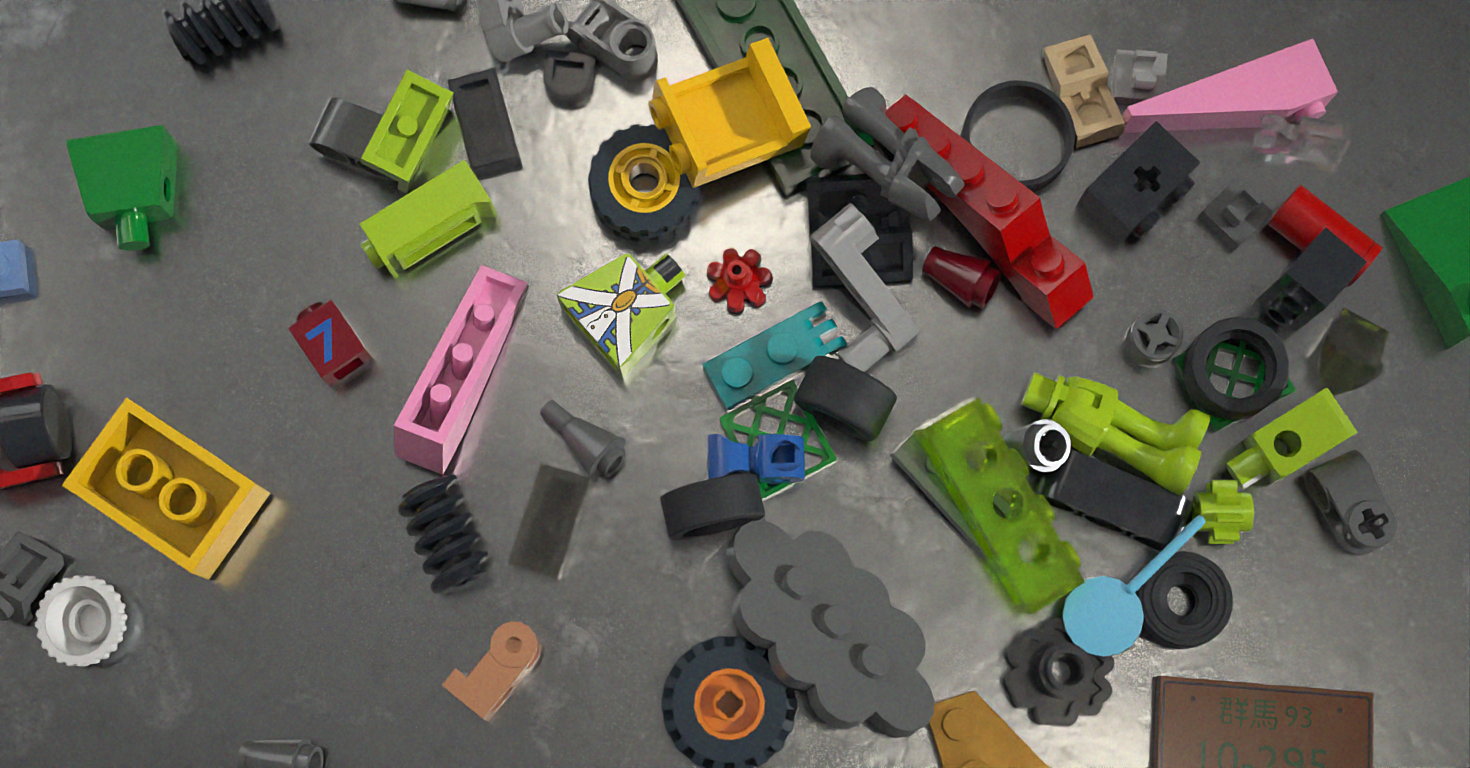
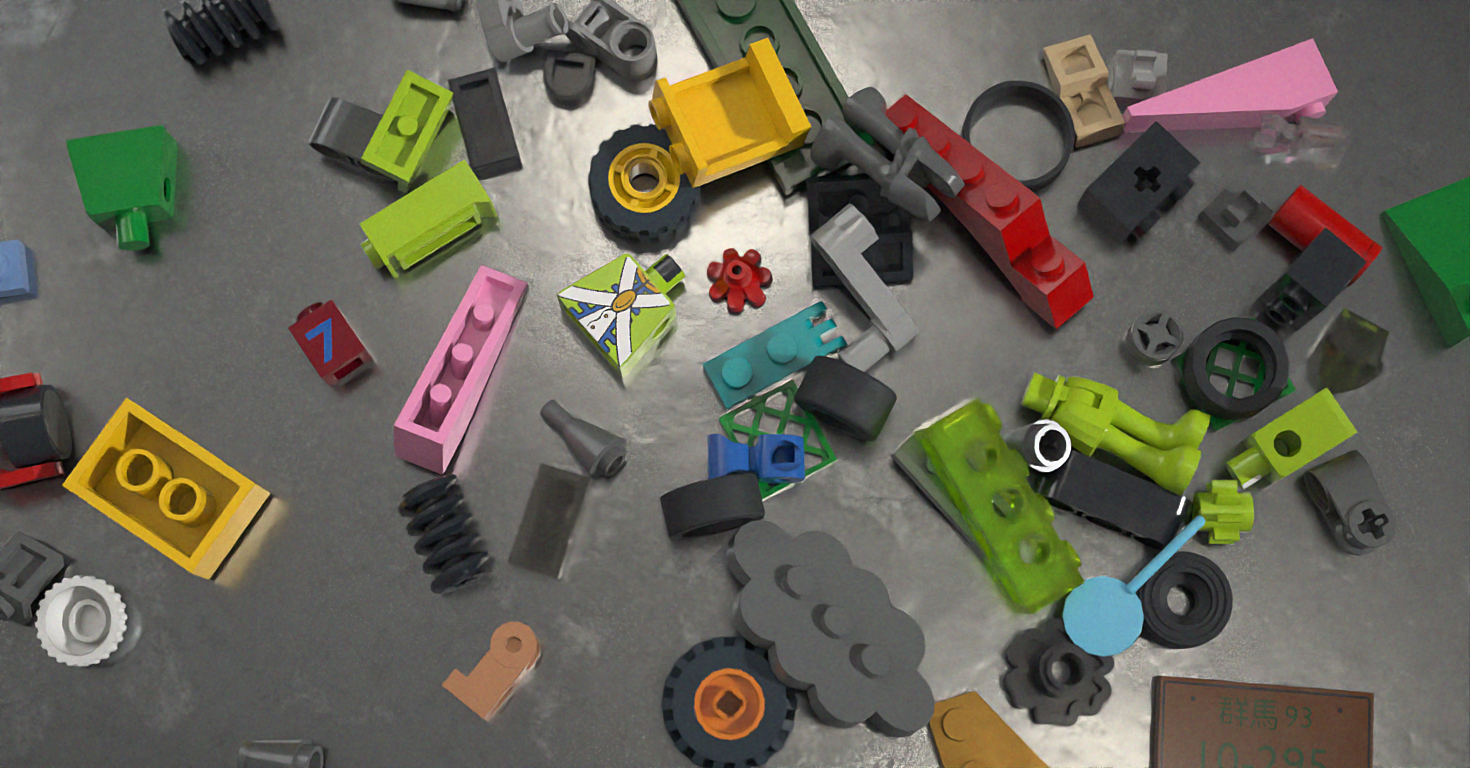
dark red cone [922,245,1002,309] -> none

